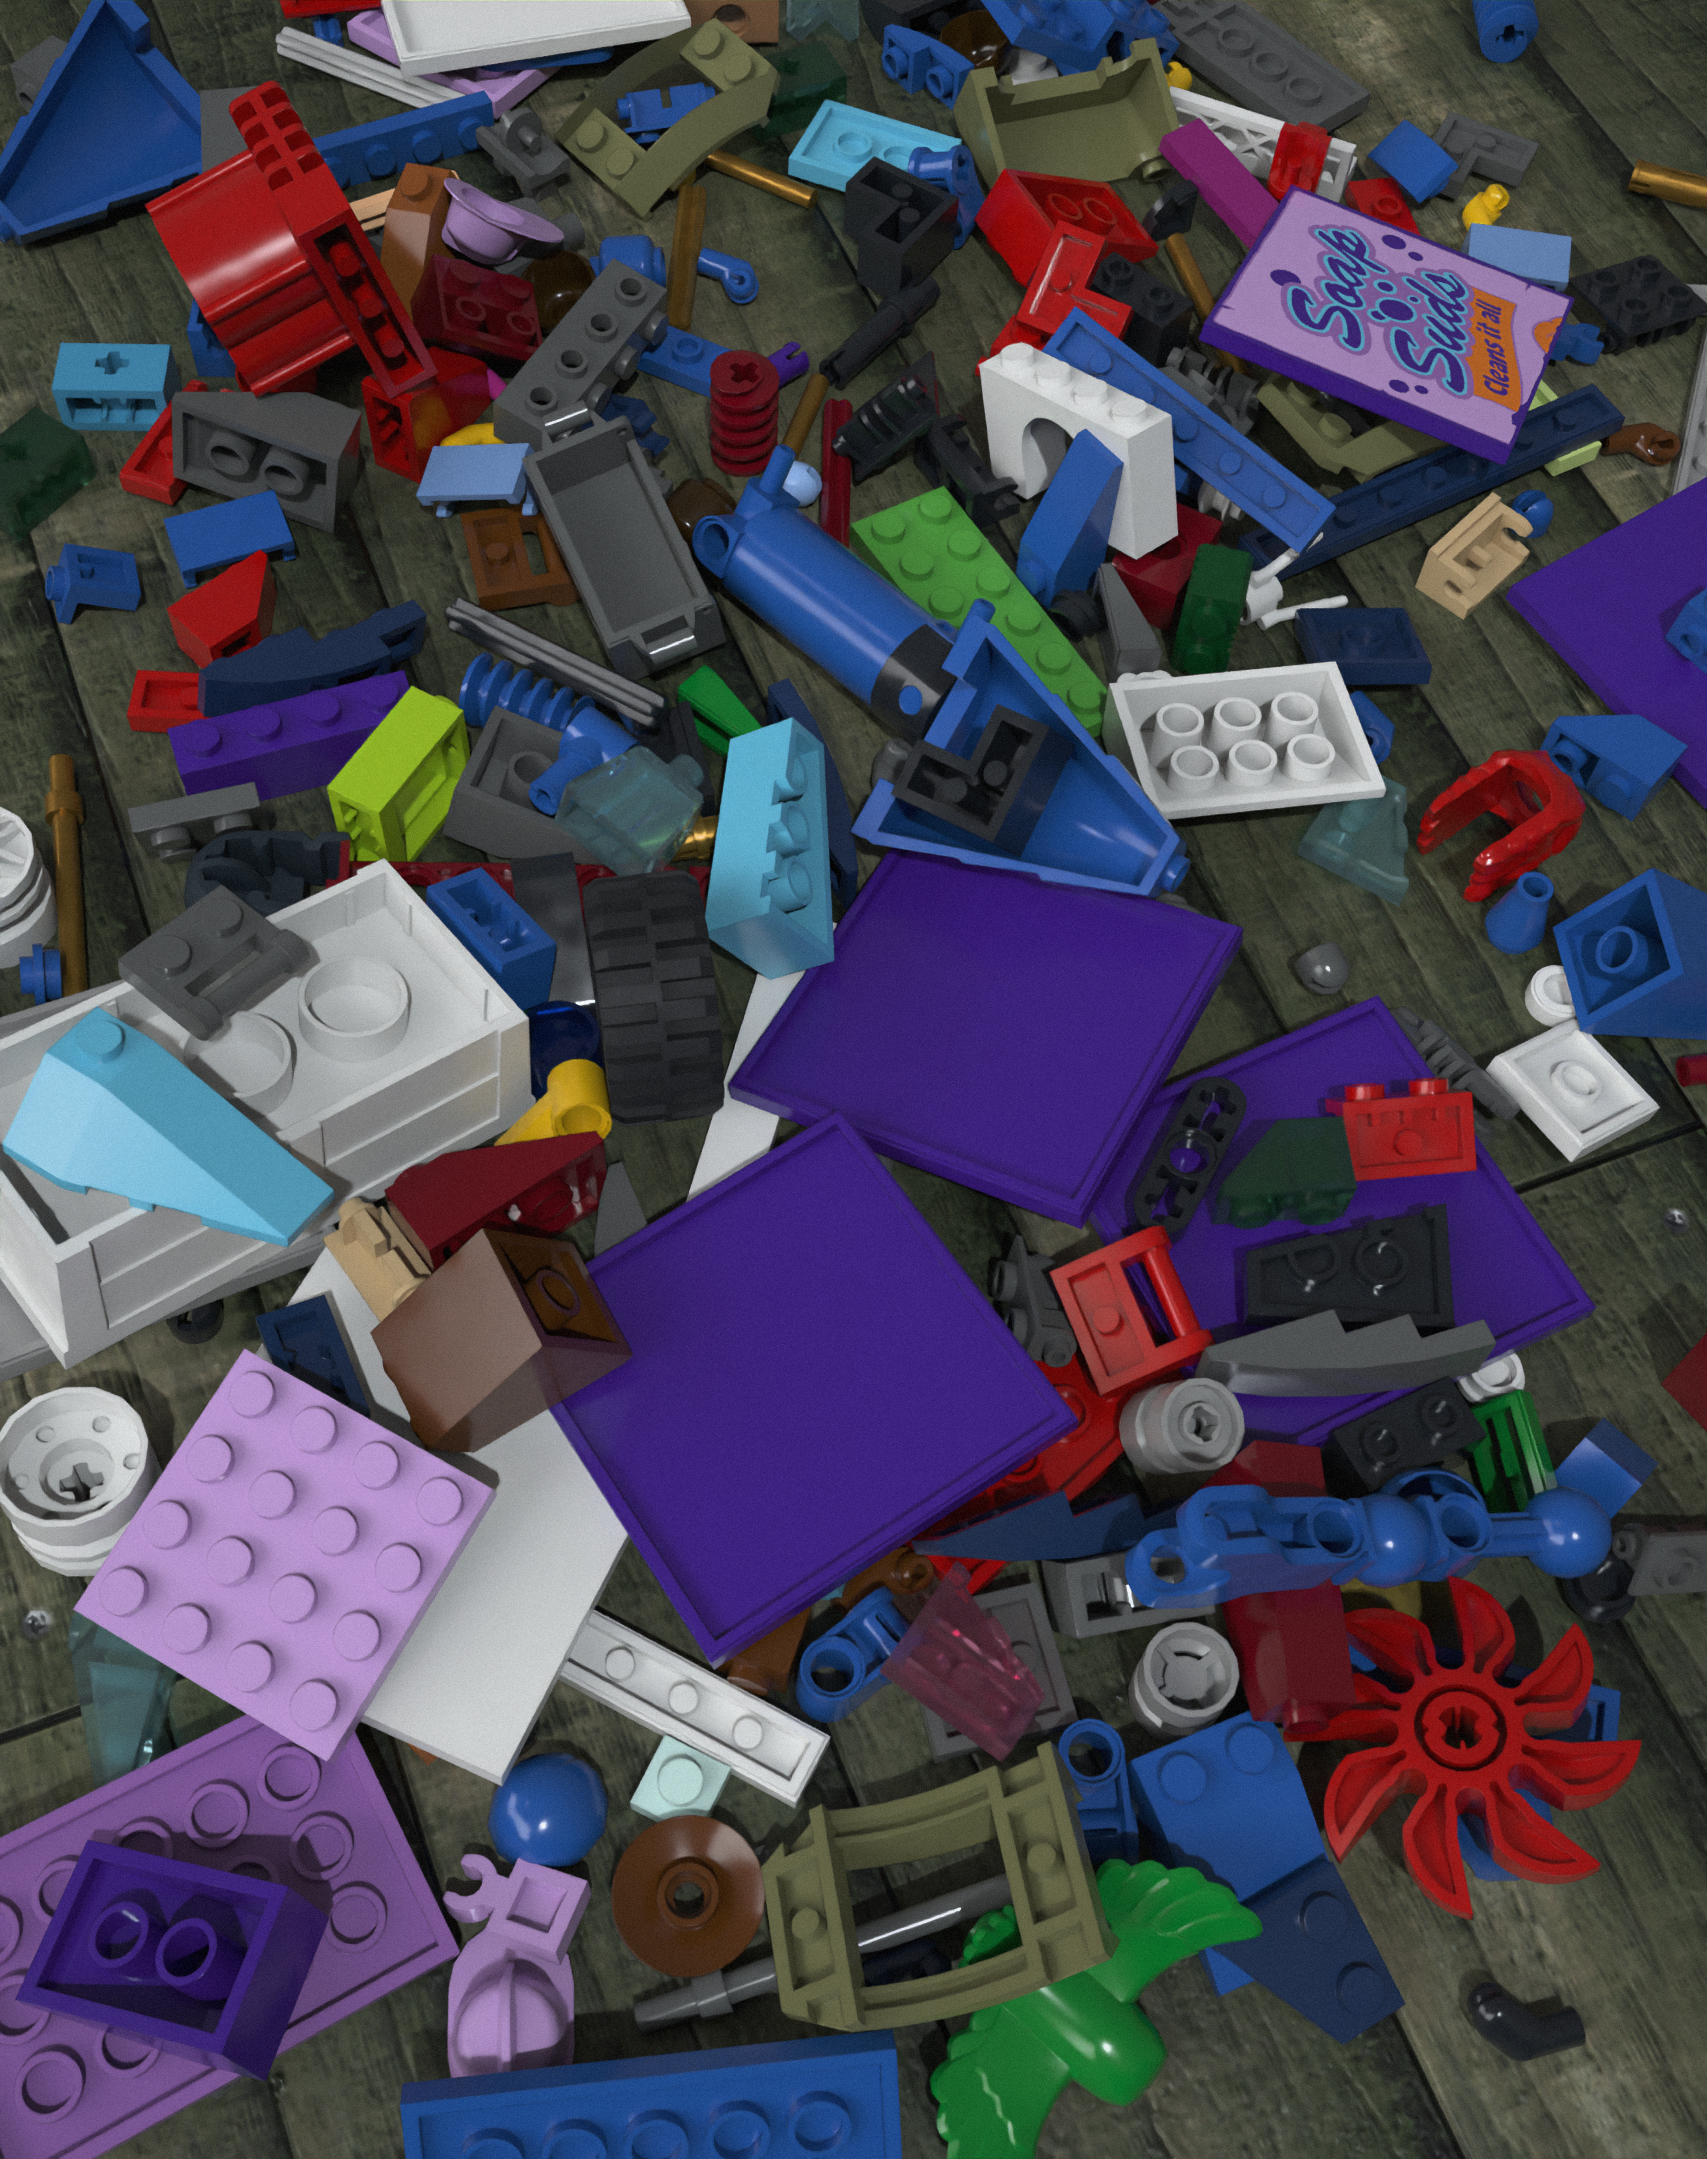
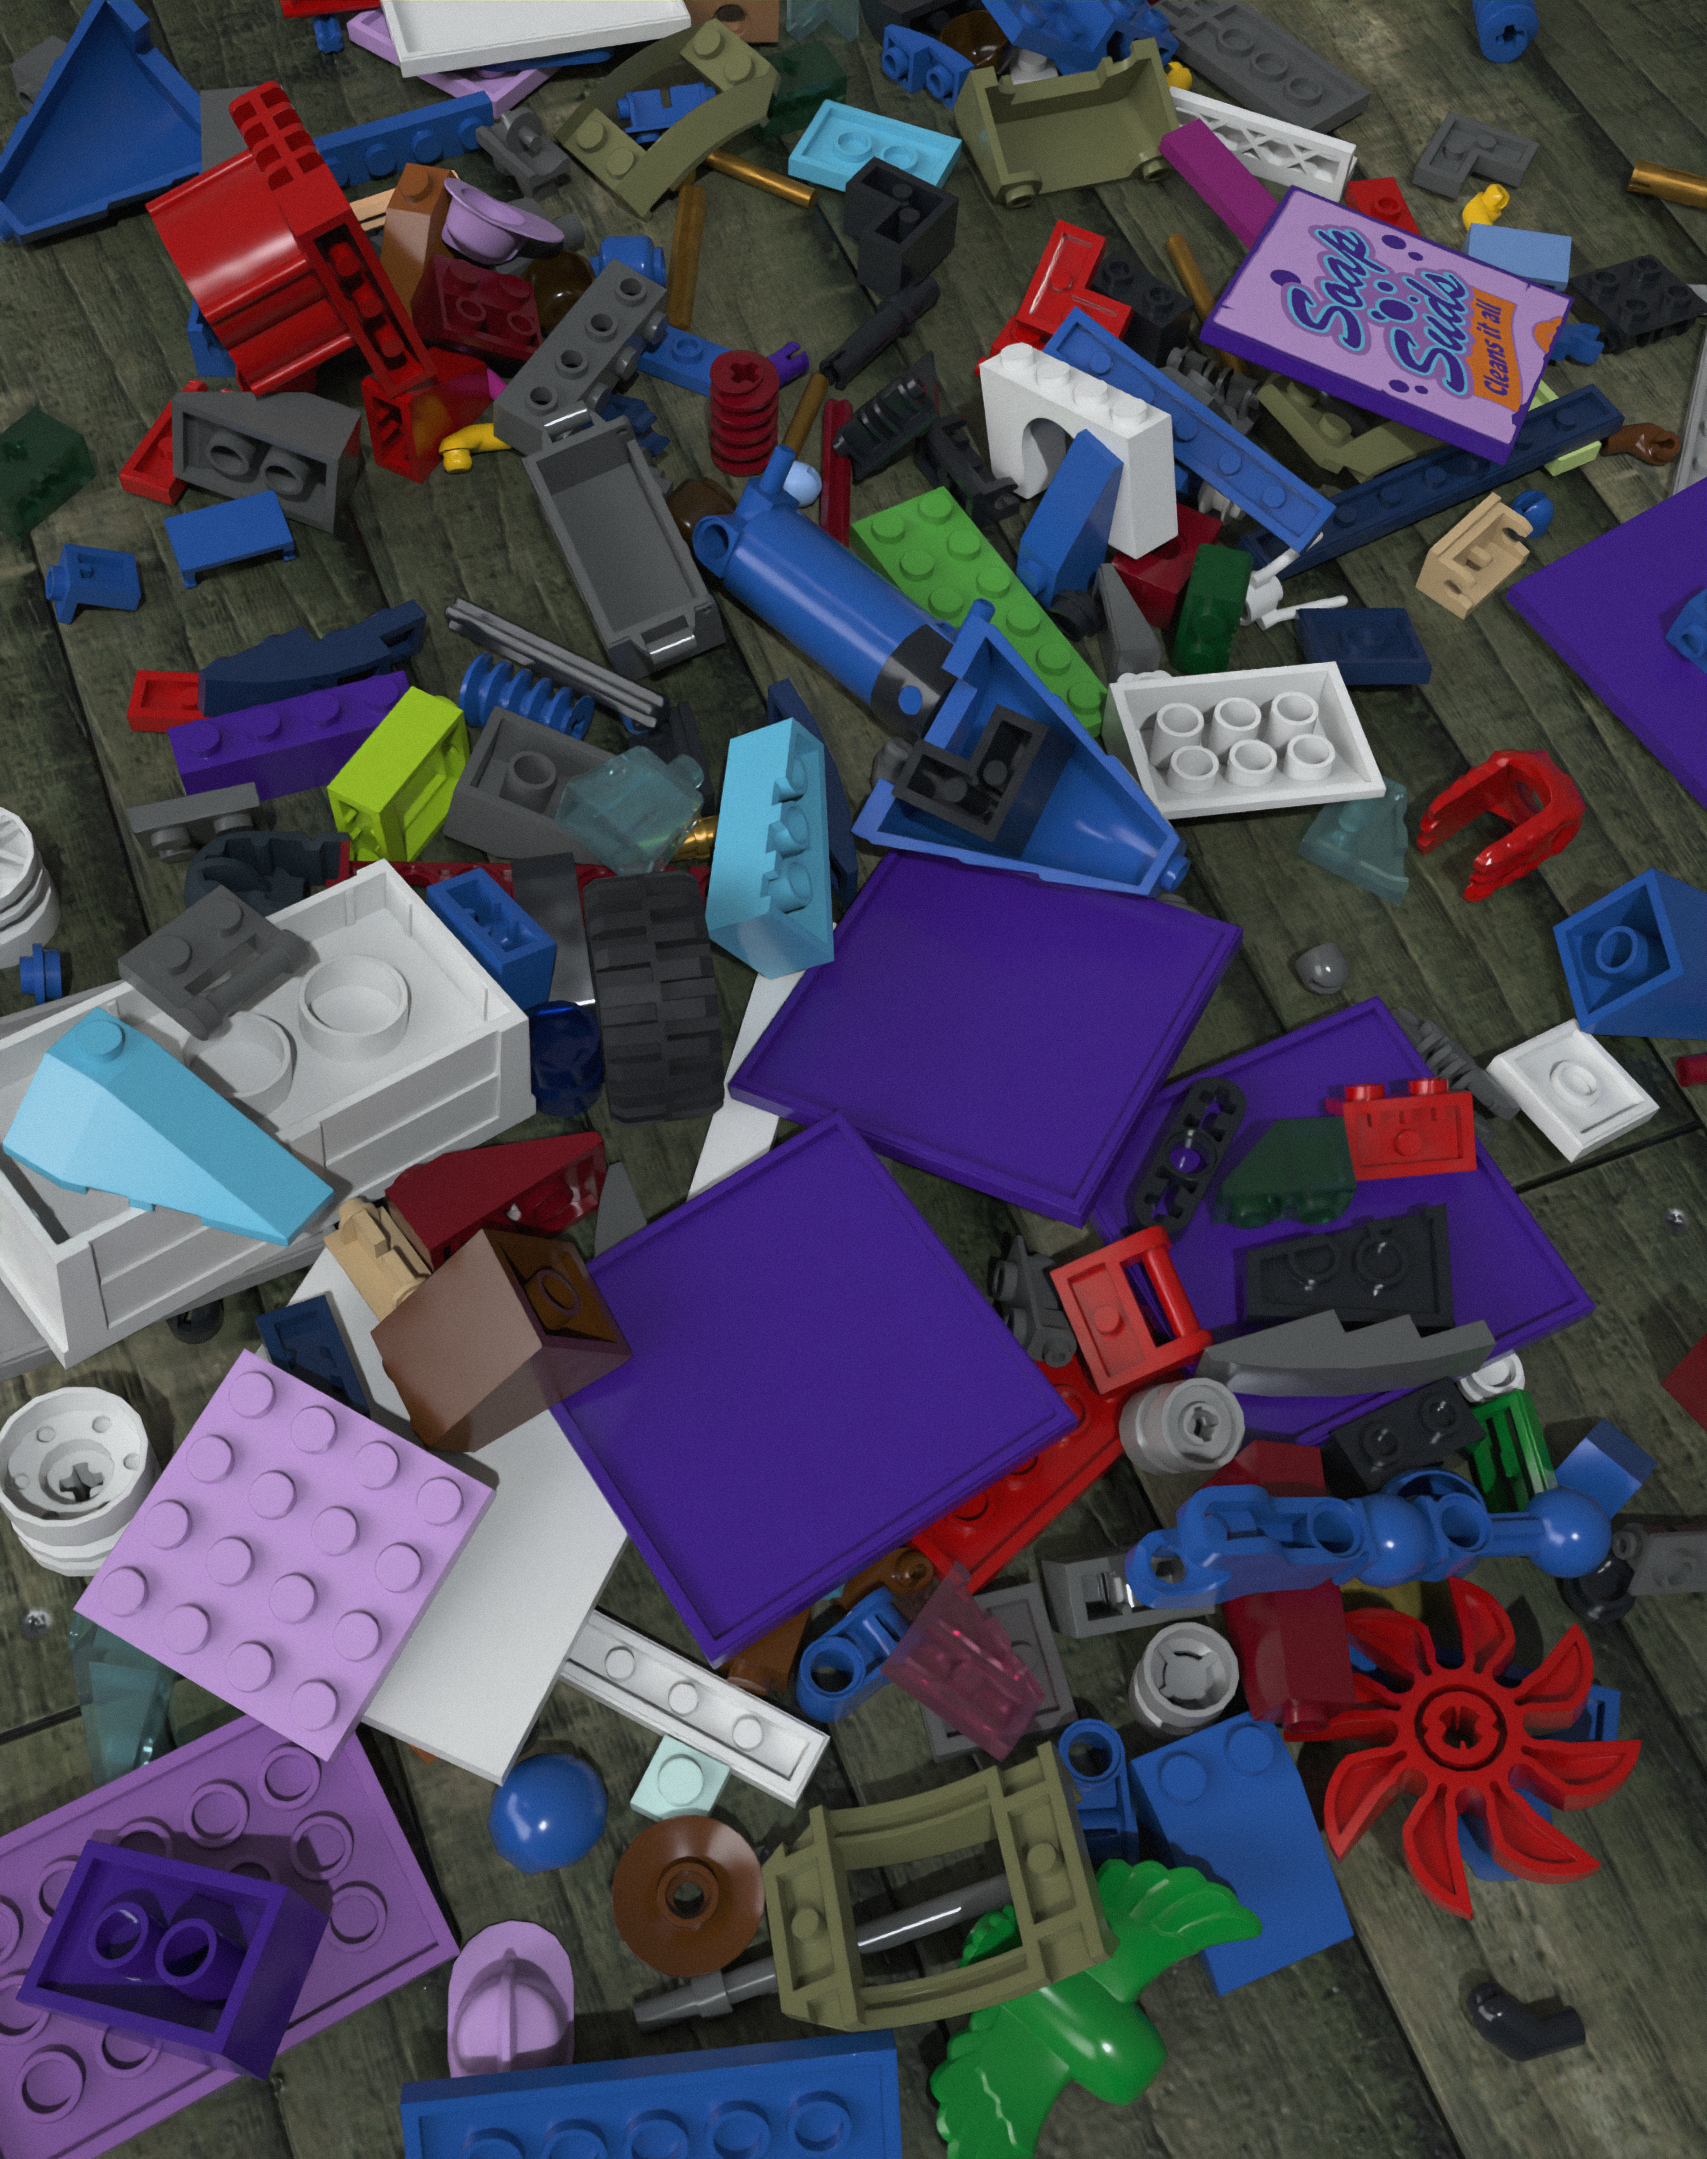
pearl gold bar [44,754,88,998] -> none
dark azure brick [51,343,182,431] -> none
red slope [166,549,277,669] -> none
light grey axle [275,26,467,109] -> none
medium blue hinge [416,443,540,517] -> none
lavender plate [443,1854,592,1965] -> none
reddish brown plate [460,504,580,611] -> none
yellow piece [494,1059,612,1146] -> none
blue pin [528,705,641,815] -> none
green slope [678,665,762,760] -> none
blue arm [697,247,759,304] -> none
dark blue arm [862,1936,952,1987] -> none
blue piece [908,145,985,250] -> none
dark blue slope [911,1490,1210,1561] -> none
red slope [974,168,1159,288] -> none
black tile [1142,179,1199,242] -> none
dark blue wing [1210,1859,1405,2045] -> none
red hips [1265,121,1333,203] -> none
blue arm [1350,690,1395,765] -> none
blue slope [1367,119,1459,204] -> none
blue cone [1485,872,1554,954] -> none
white tile [1524,965,1578,1027] -> none
blue slope [1540,714,1688,822] -> none

